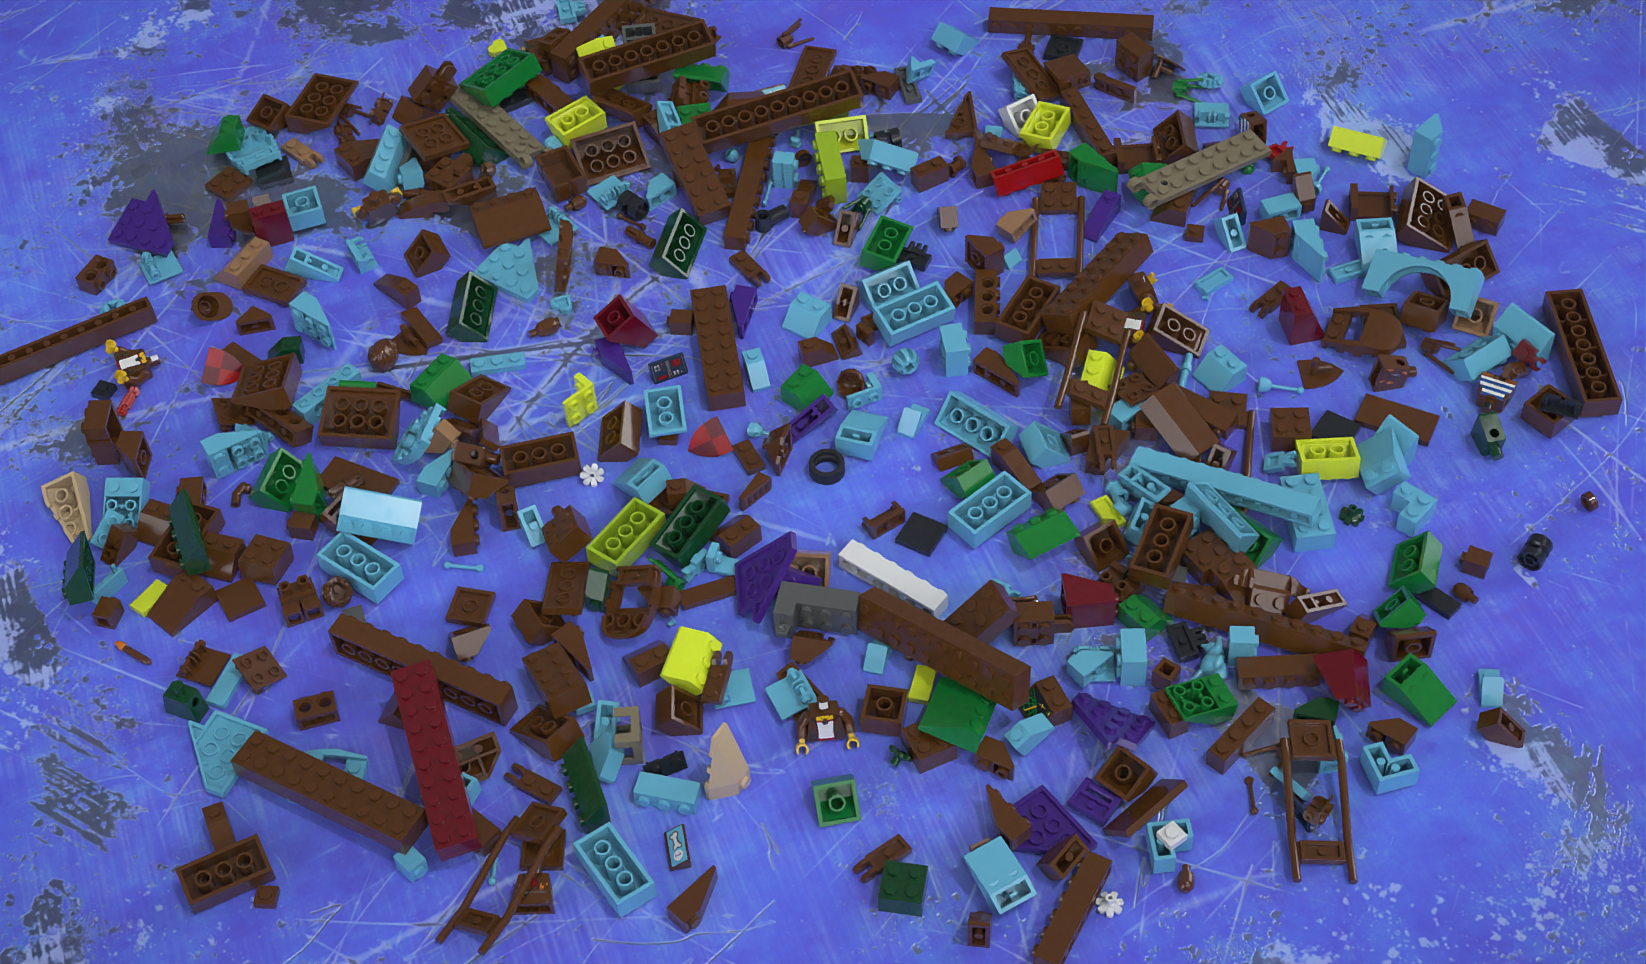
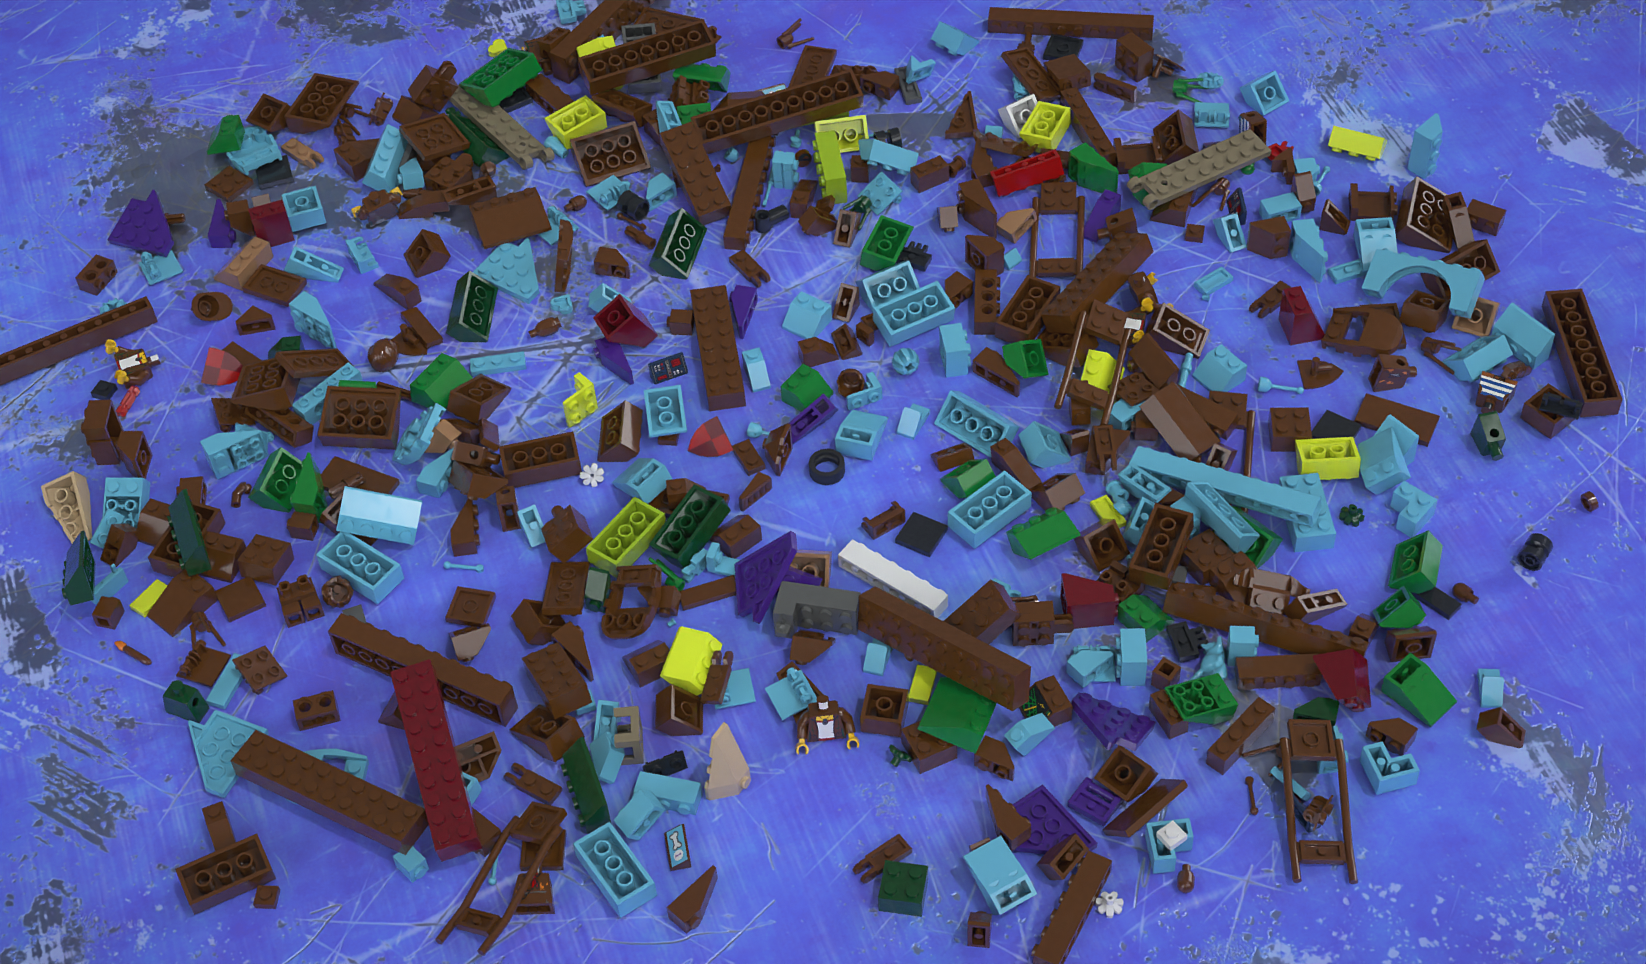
reddish brown piece [535,145,588,203] -> none
reddish brown slope [718,168,737,198] -> none
slope [811,774,861,827] -> none
medium azure plate [1263,450,1298,474] -> none
reddish brown brick [1459,545,1493,580] -> none
dark red plate [1511,339,1547,372] -> none
none -> reddish brown plant [189,611,226,649]
none -> reddish brown tile [275,348,353,378]
none -> medium azure slope [589,283,631,313]
none -> medium azure brick [614,789,666,840]
none -> reddish brown slope [956,178,997,239]
none -> reddish brown torso [1097,208,1138,241]

